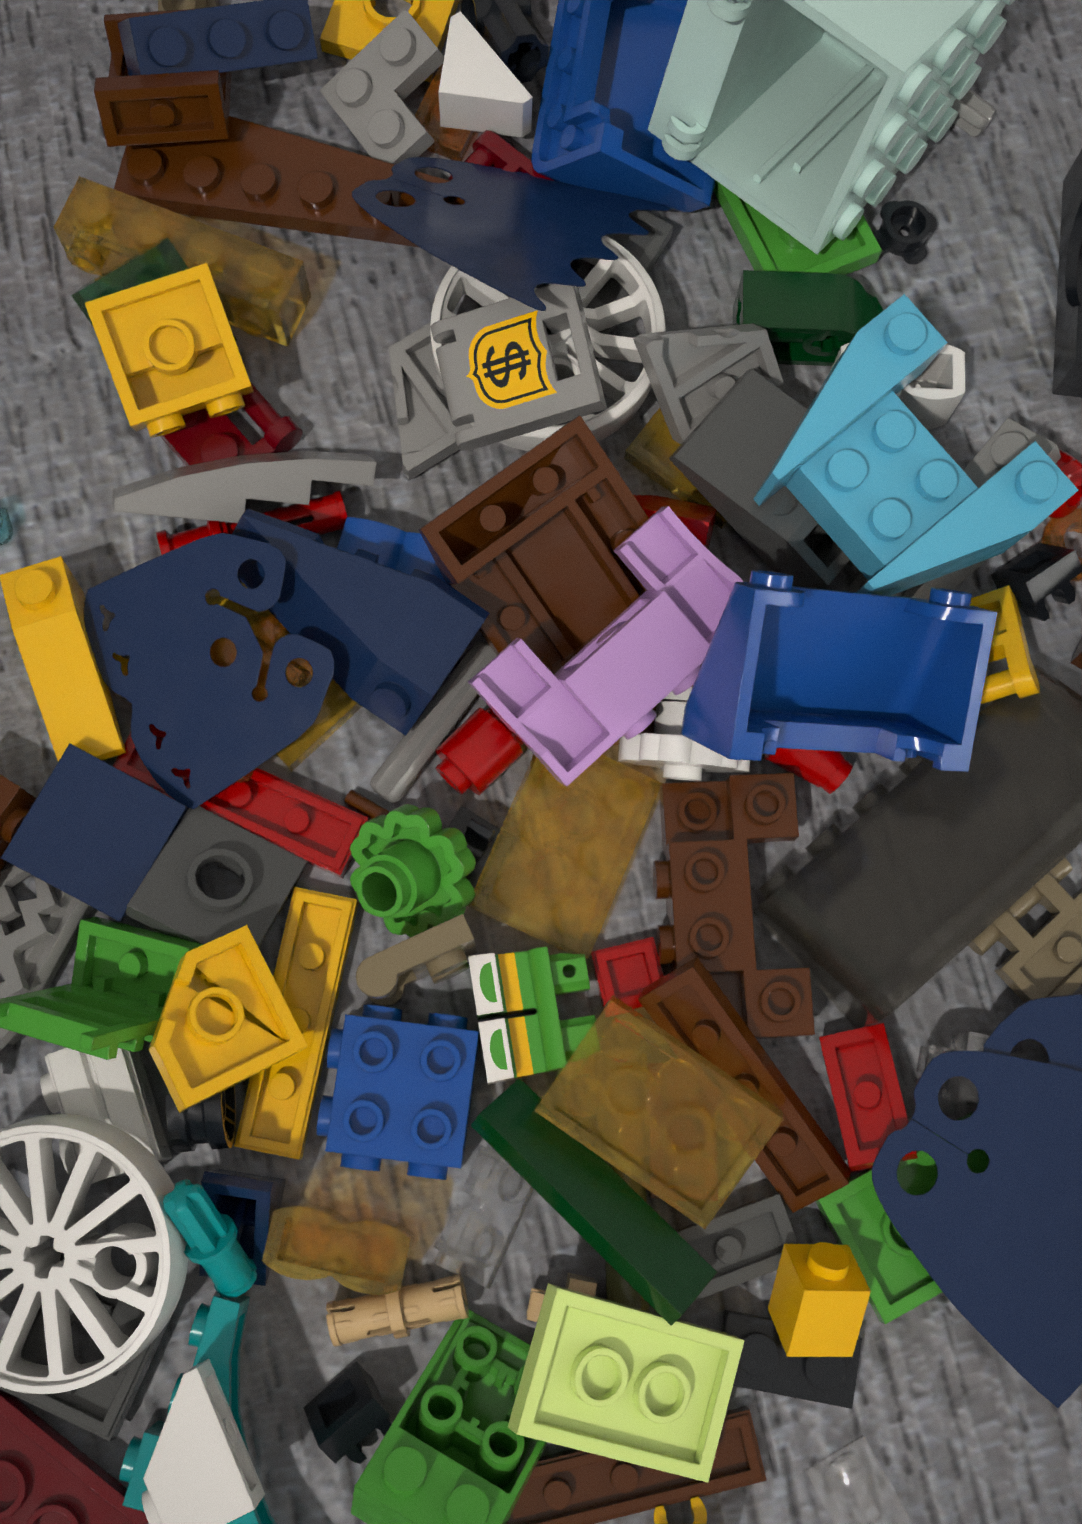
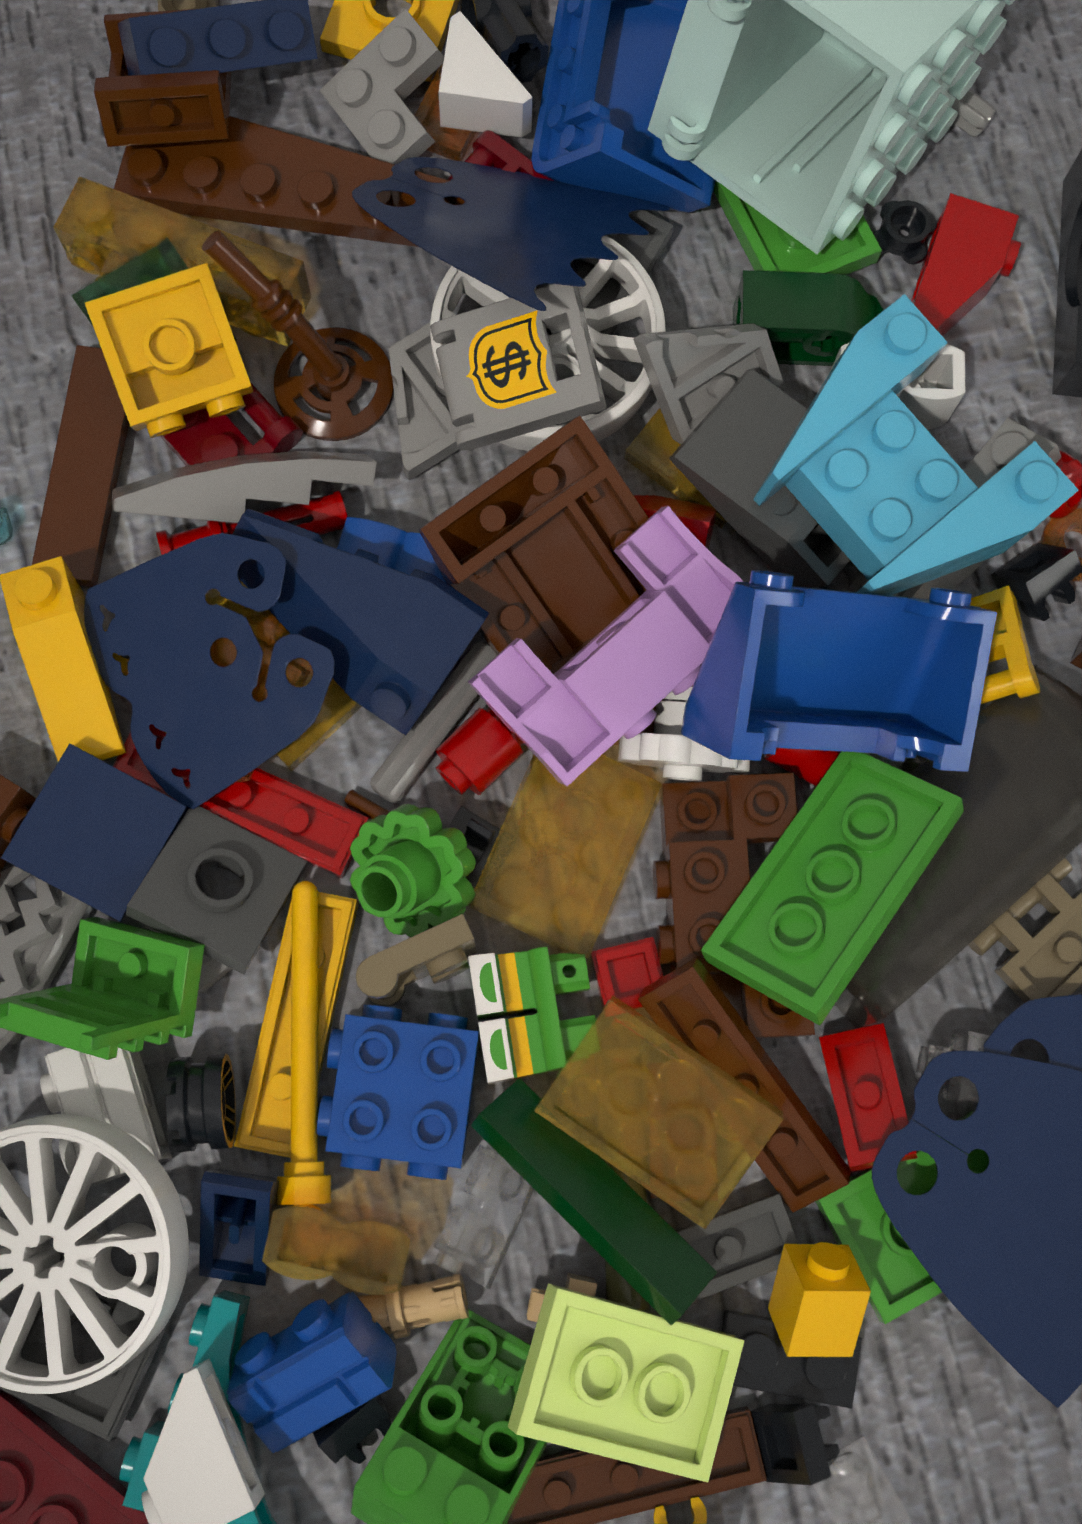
yellow plate [149,925,308,1113] -> none
teal axle [163,1179,257,1298] -> none
none -> reddish brown tile [32,345,129,587]
none -> reddish brown dish [202,230,394,441]
none -> blue brick [227,1292,397,1453]
none -> yellow piece [276,881,331,1205]
none -> bright green plate [701,751,964,1026]
none -> black tile [750,1403,840,1485]
none -> red slope [911,193,1021,336]

